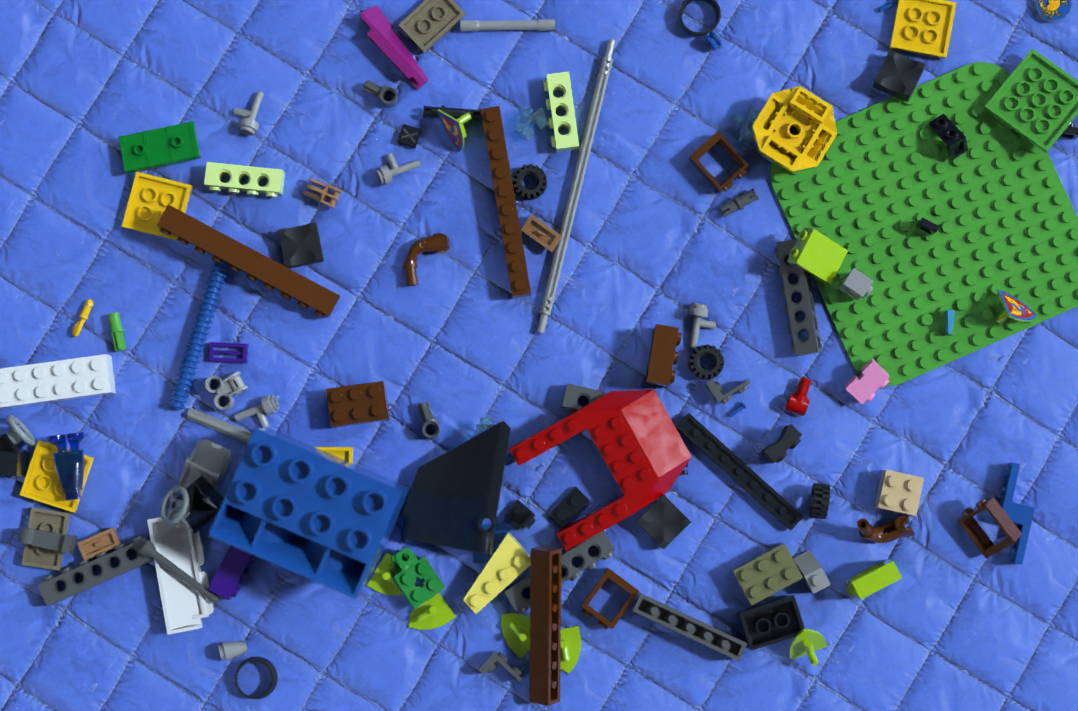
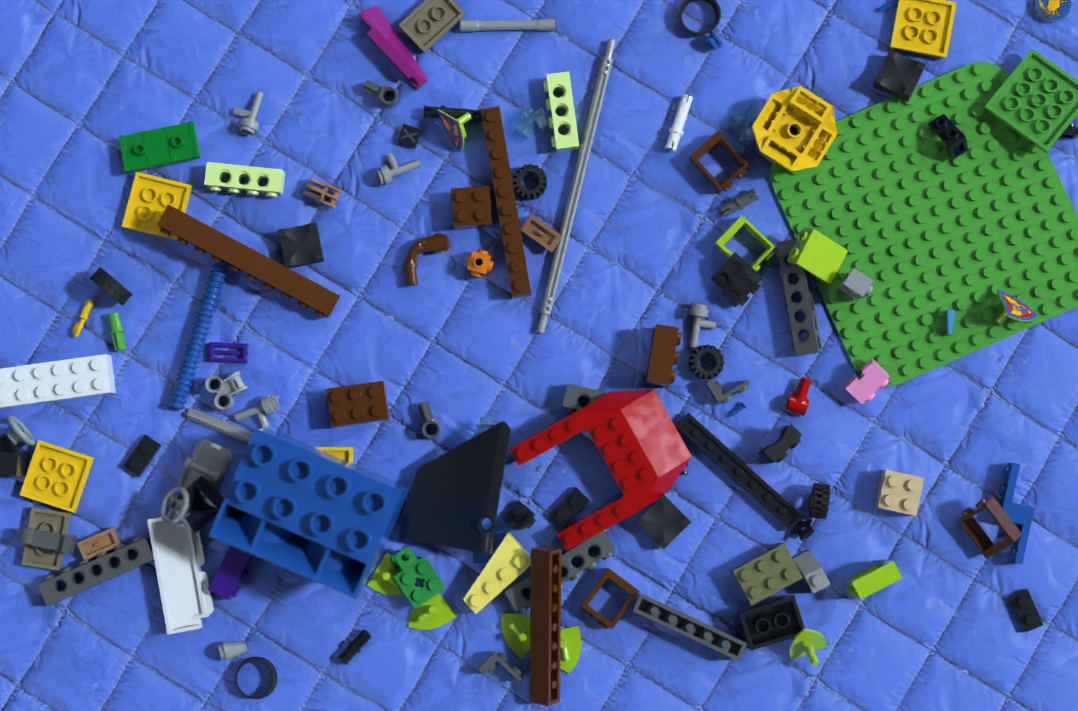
clear blue piece [47,432,85,501] -> none
dark grey piece [139,540,219,603] -> none
reddish brown piece [857,514,915,543] -> none
black tile [916,217,940,235] -> none
none -> black tyre [90,267,133,306]
none -> black plate [123,434,162,477]
none -> black axle [338,629,371,665]
none -> reddish brown brick [451,186,492,230]
none -> orange brick [465,249,494,278]
none -> white pin [665,94,693,152]
none -> black plate [710,252,763,308]
none -> lime window [714,216,775,272]
none -> black plate [791,518,815,541]
none -> black plate [1008,589,1043,632]

